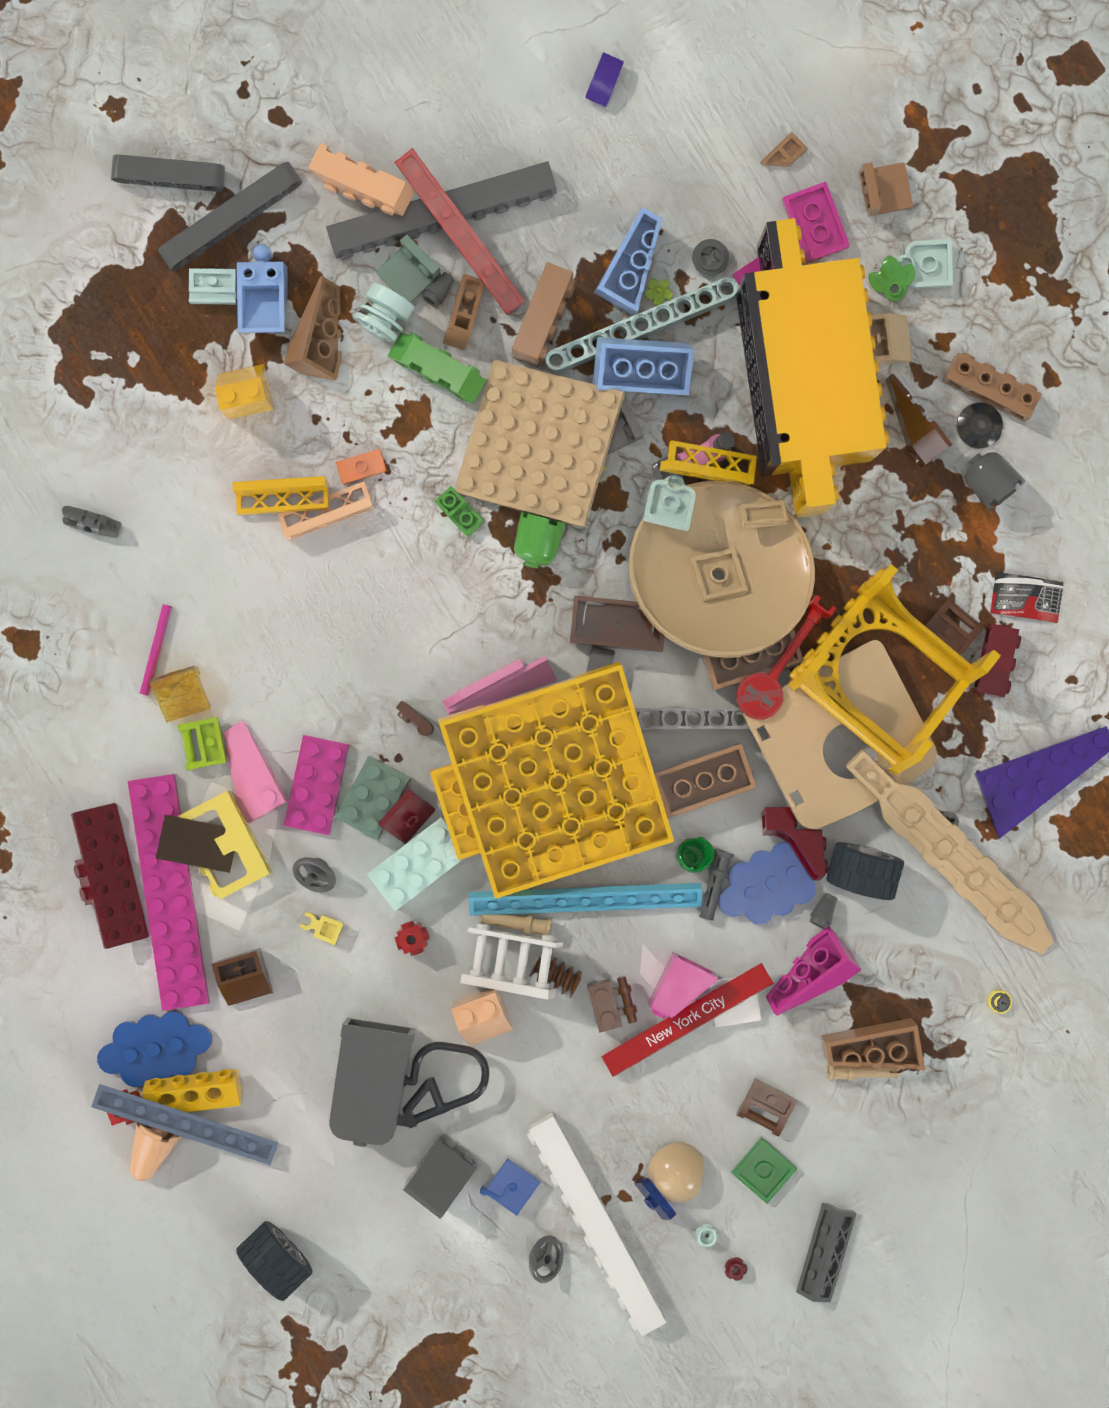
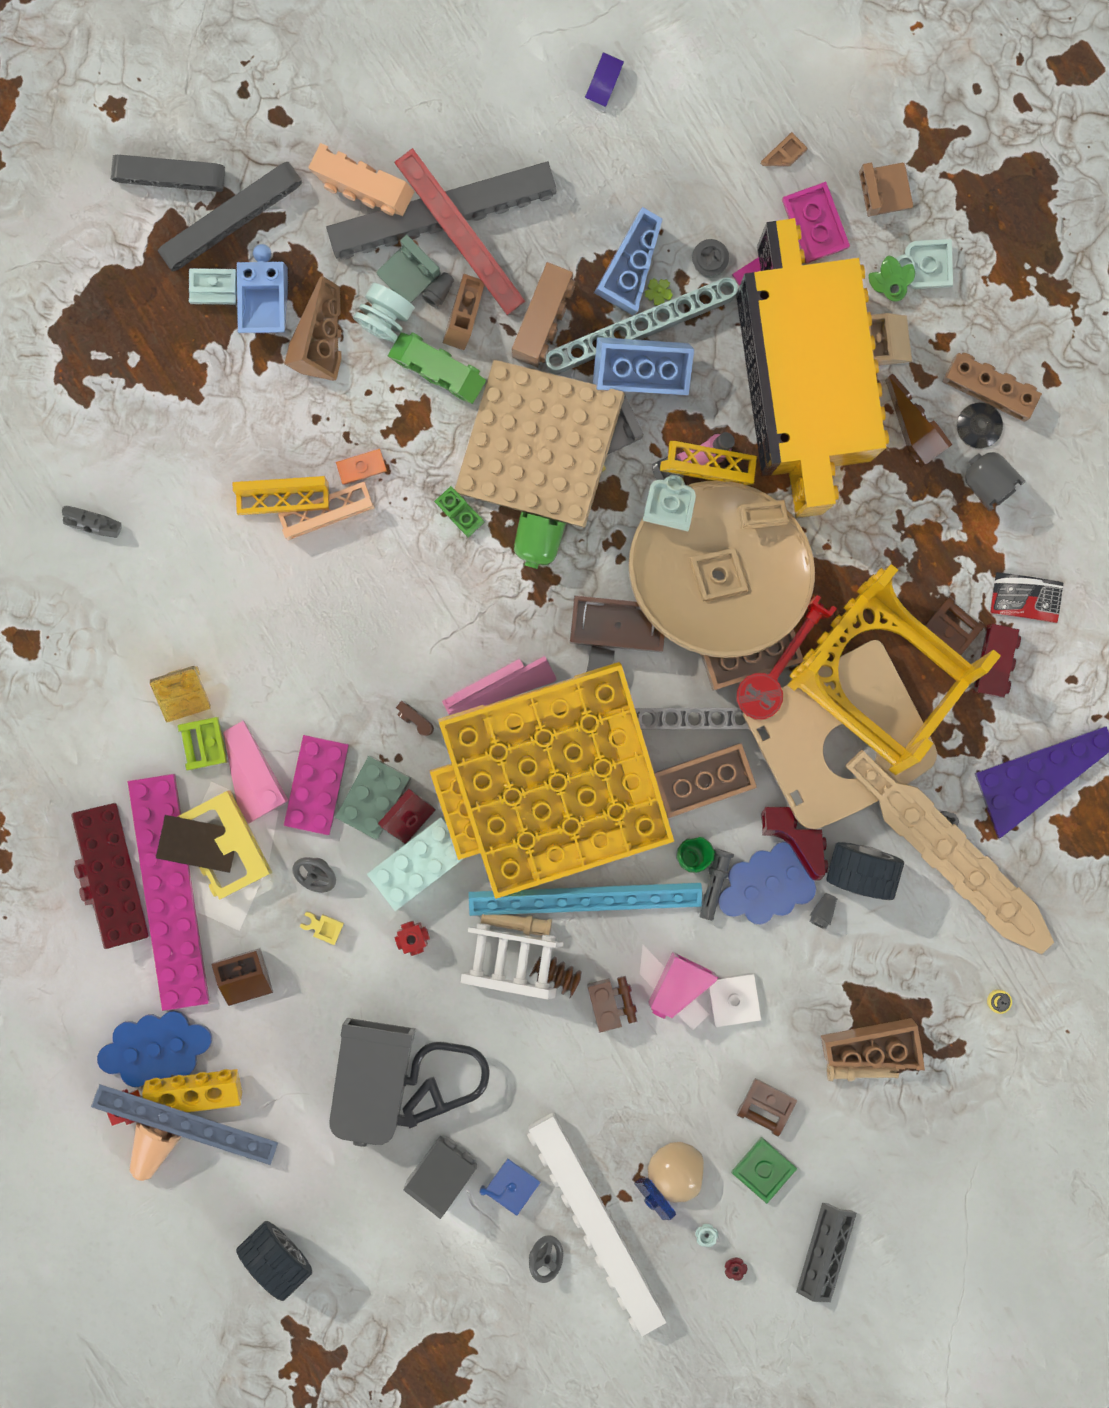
dark pink bar [139,604,172,696] -> none
yellow slope [215,364,274,419] -> none
light nougat slope [451,989,513,1046] -> none
red tile [601,963,774,1077] -> none
dark pink wedge [766,926,861,1016] -> none

